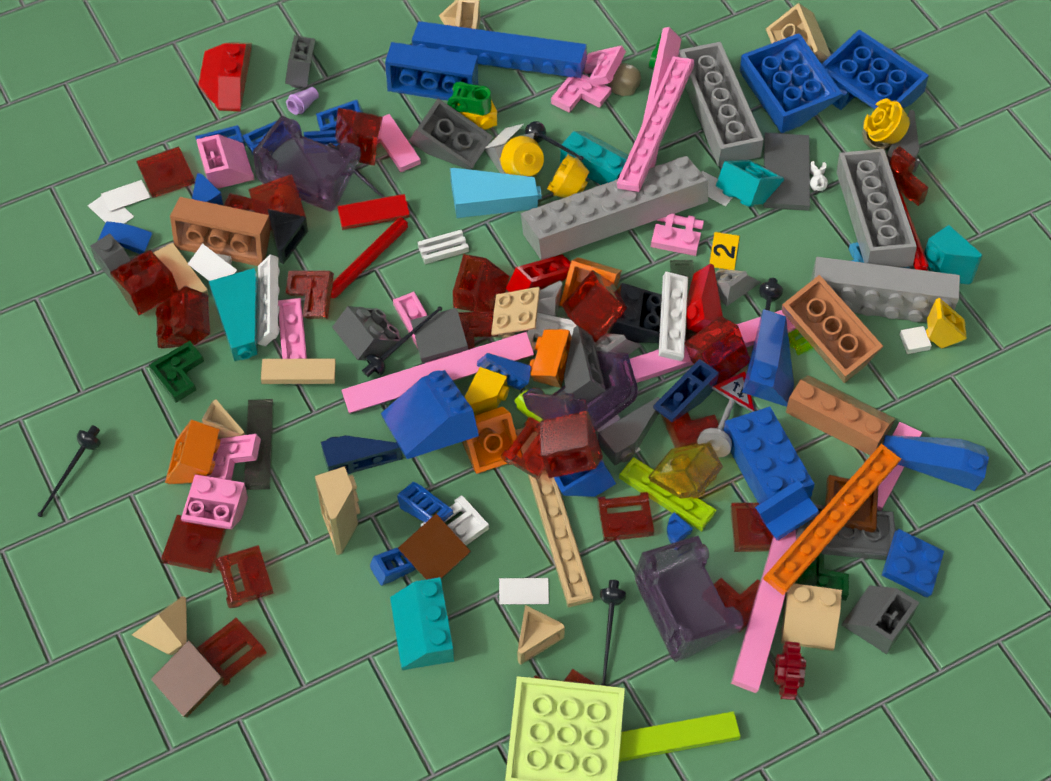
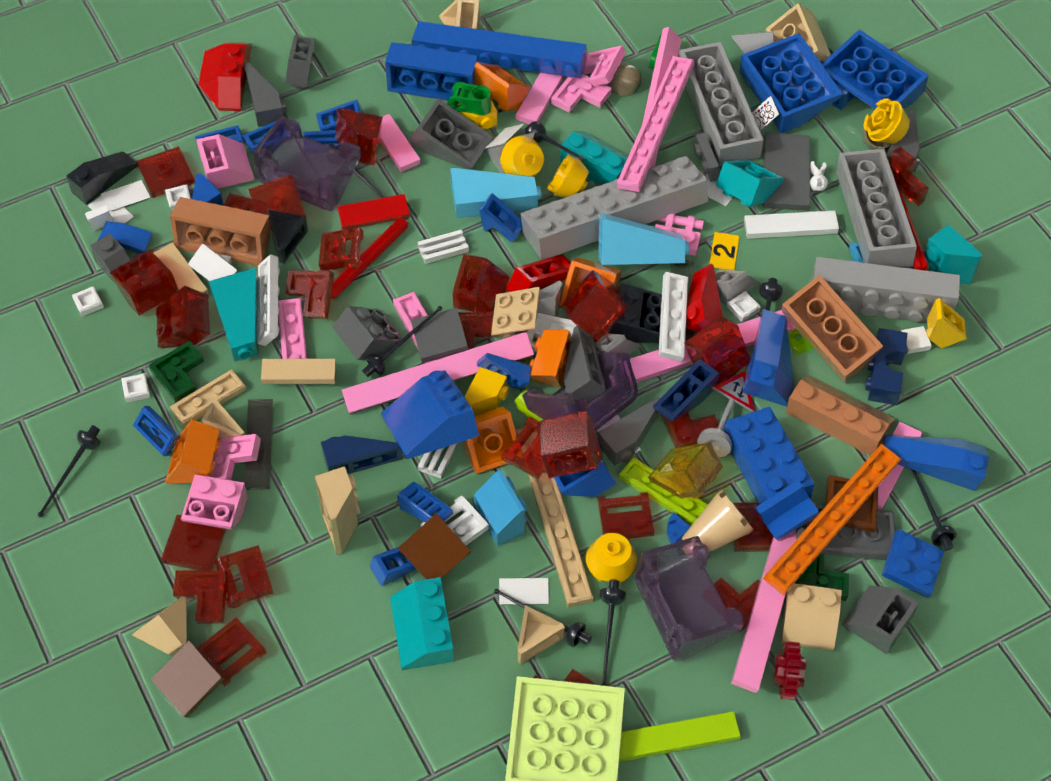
lavender cone [286,87,319,115] -> none
none -> black slope [66,151,138,205]
none -> white tile [72,286,104,317]
none -> white tile [85,205,114,232]
none -> white tile [121,373,150,403]
none -> blue tile [133,406,180,456]
none -> white tile [165,185,191,212]
none -> tan tile [170,369,246,428]
none -> clear red plate [173,570,229,624]
none -> dark grey slope [244,63,287,127]
none -> clear red plate [318,227,364,272]
none -> white tile [418,443,458,479]
none -> dark azure slope [474,470,527,546]
none -> orange slope [475,62,530,112]
none -> blue slope [480,193,522,242]
none -> black sword [494,589,592,648]
none -> bright pink tile [516,73,565,124]
none -> yellow cone [586,533,637,583]
none -> medium azure slope [598,213,689,265]
none -> tan cone [681,490,754,558]
none -> dark grey plate [693,132,719,182]
none -> white tile [727,291,761,322]
none -> light grey slope [731,31,774,54]
none -> white tile [744,211,839,239]
none -> white sticker [752,96,779,131]
none -> dark blue arch [865,328,908,405]
none -> black sword [912,470,957,551]

